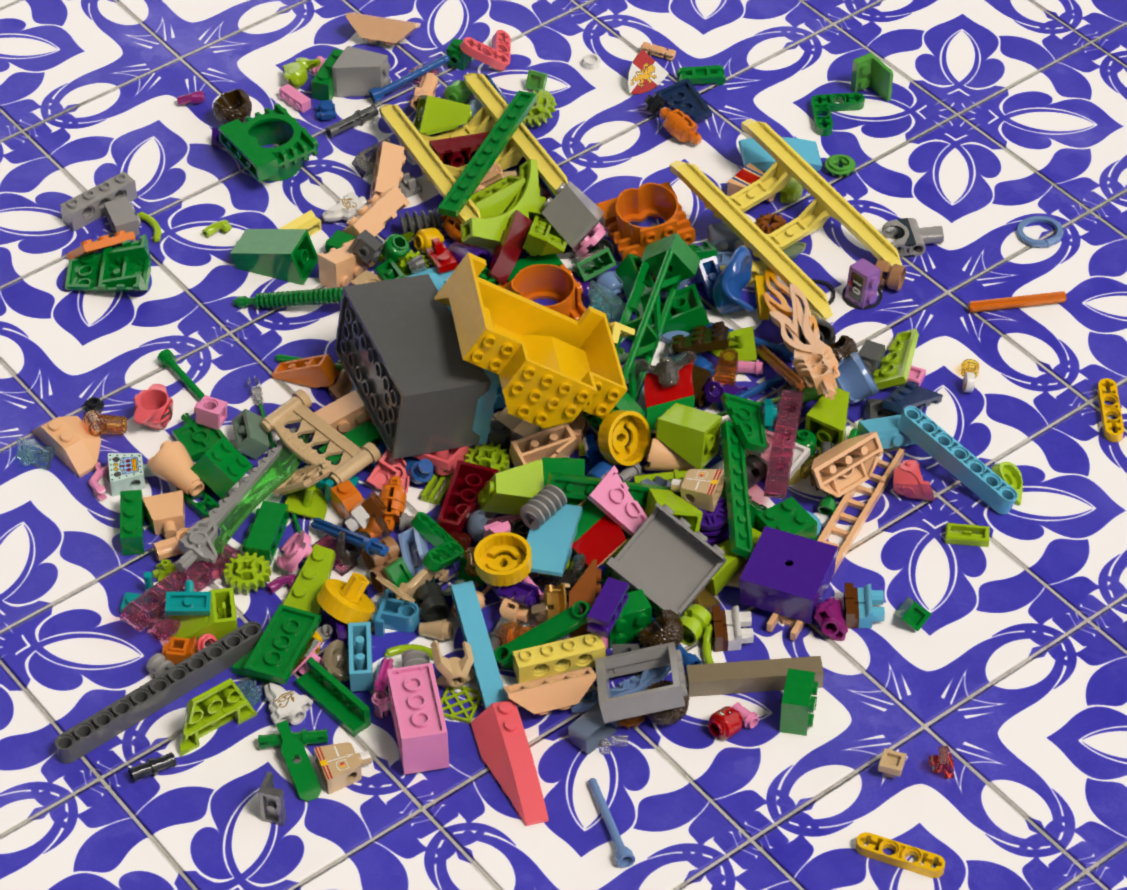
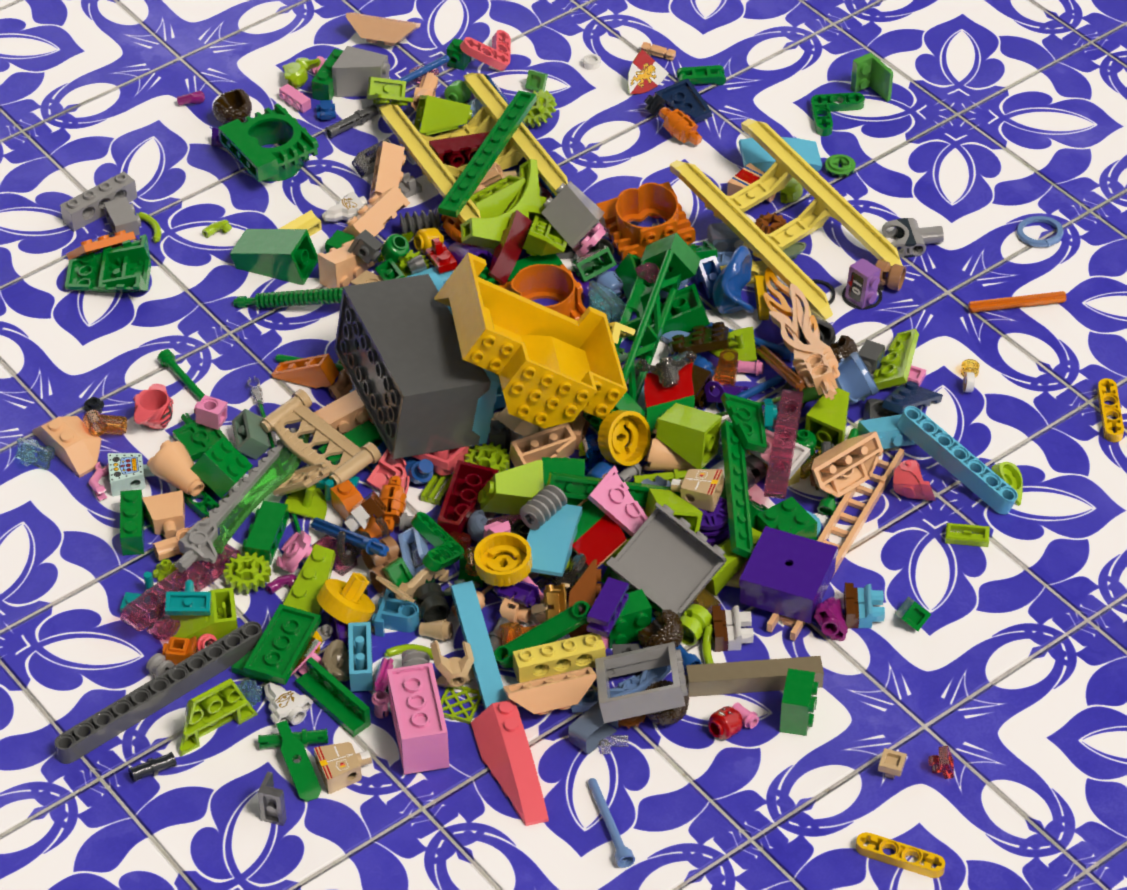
none -> lime bracket [367,77,413,107]
none -> clear pink piece [635,262,659,283]

